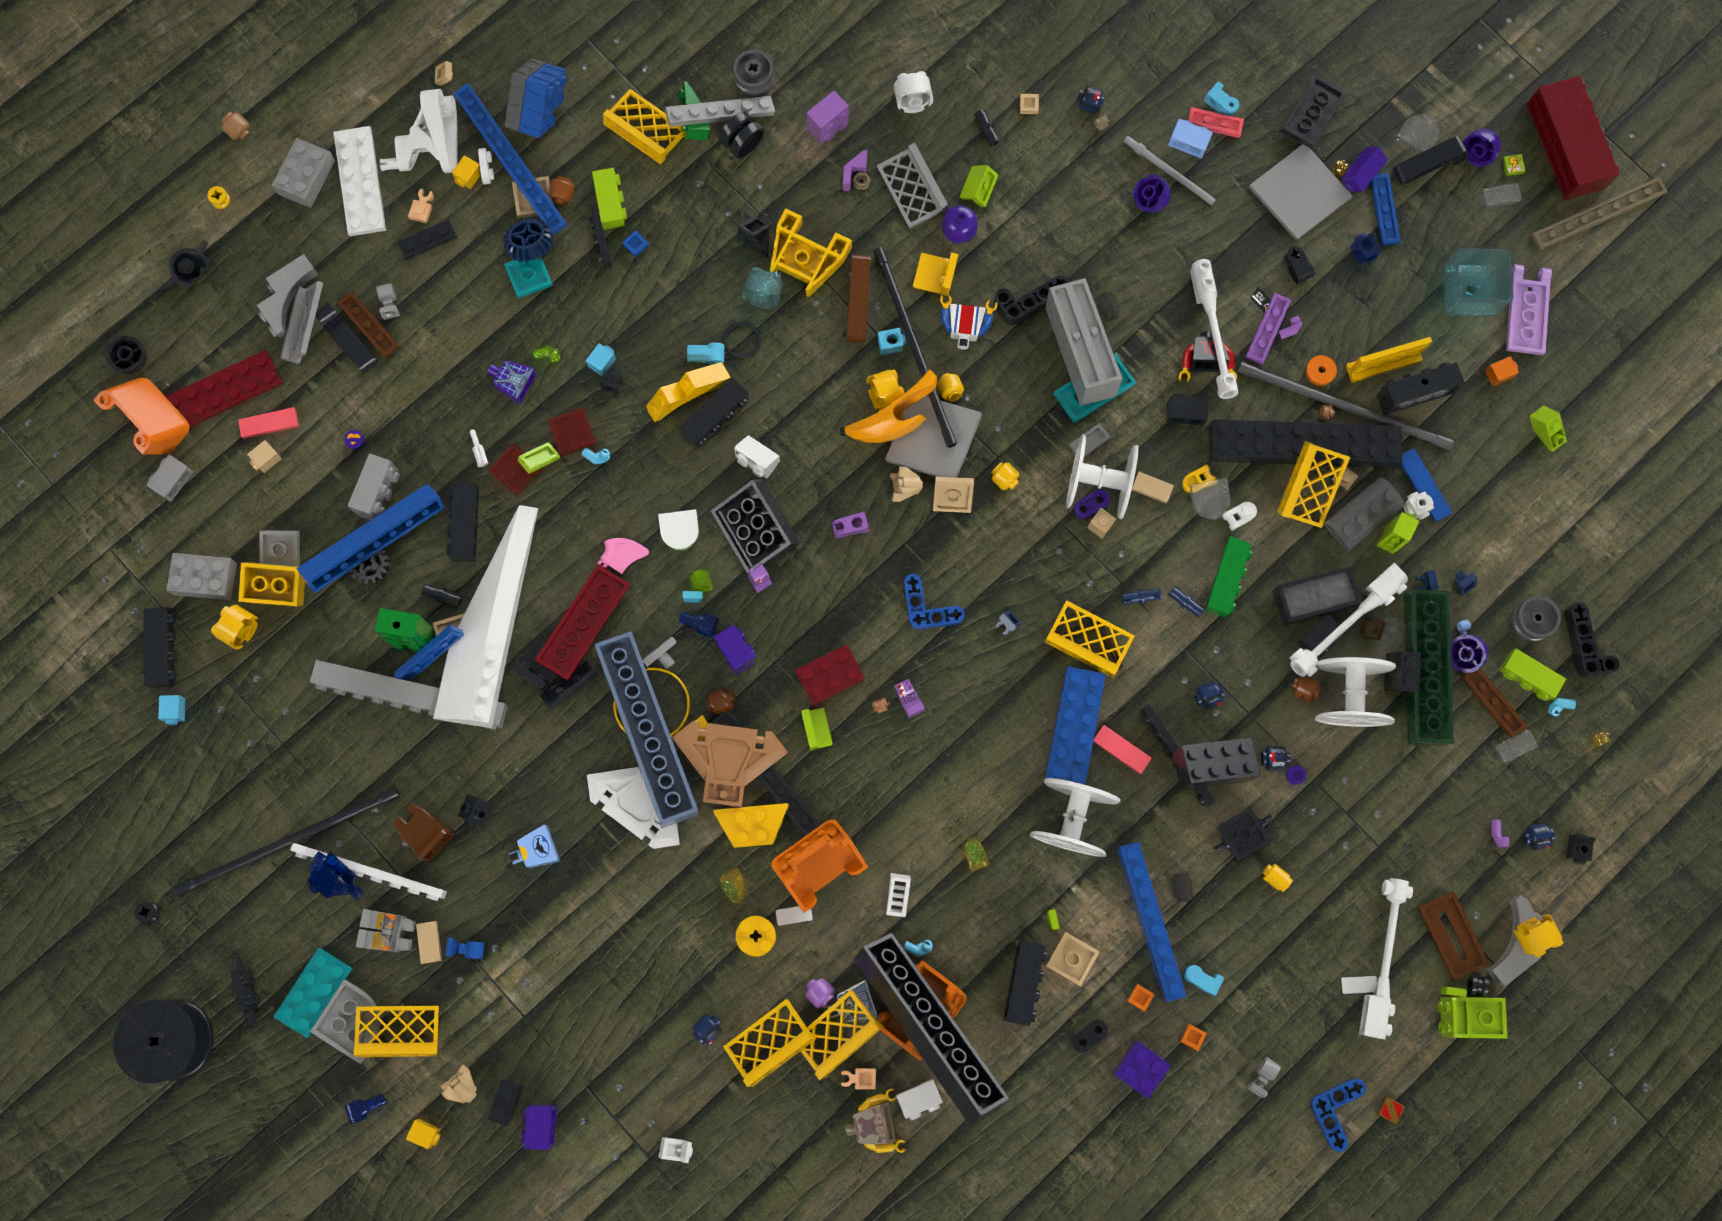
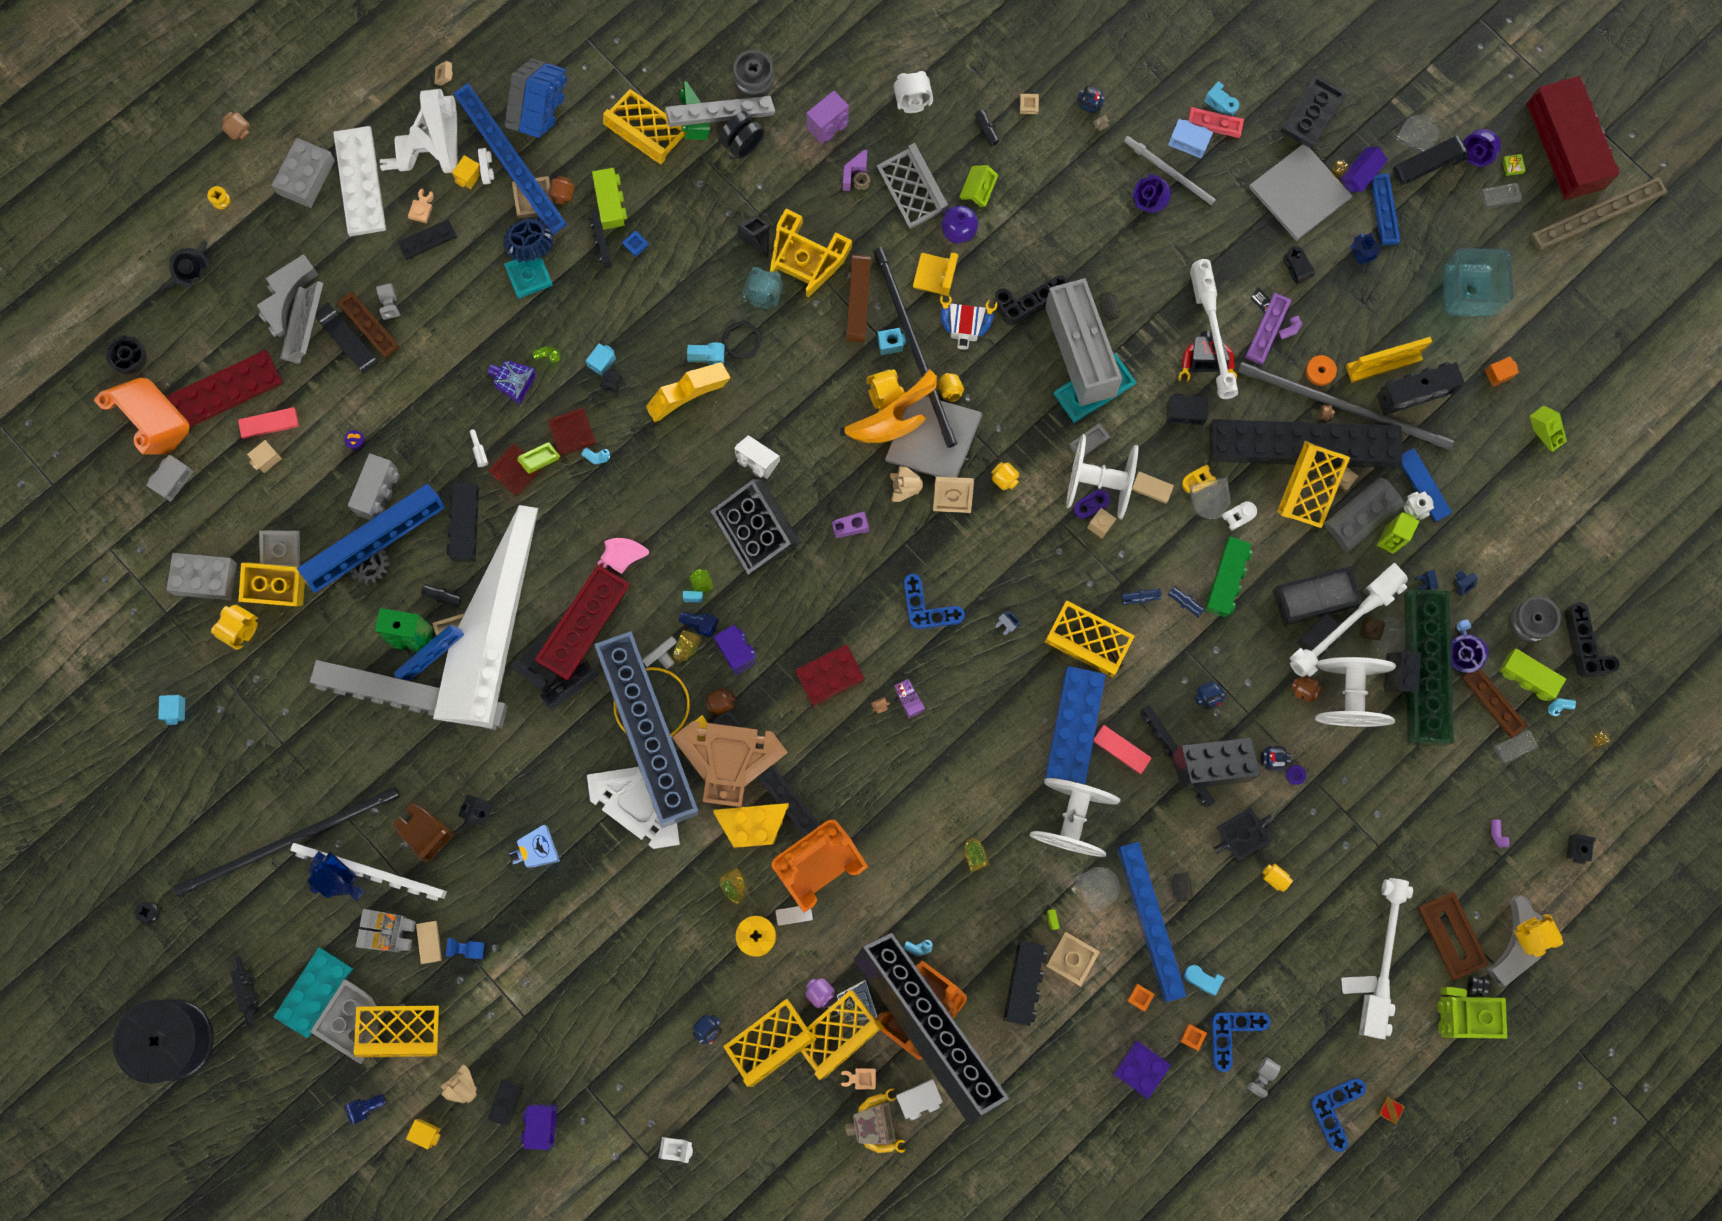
black brick [143,607,177,688] -> none
white tile [658,509,699,550] -> none
black brick [679,378,749,449] -> none
medium lavender leg [747,563,772,593] -> none
lime panel [801,708,832,751] -> none
white slope [886,873,911,917] -> none
black plate [1072,1020,1108,1053] -> none
lavender hinge [1506,264,1552,355] -> none
dark blue head [1523,823,1555,850] -> none
none -> clear yellow rock [673,630,702,662]
none -> clear tile [1074,867,1120,914]
none -> blue beam [1211,1012,1271,1072]

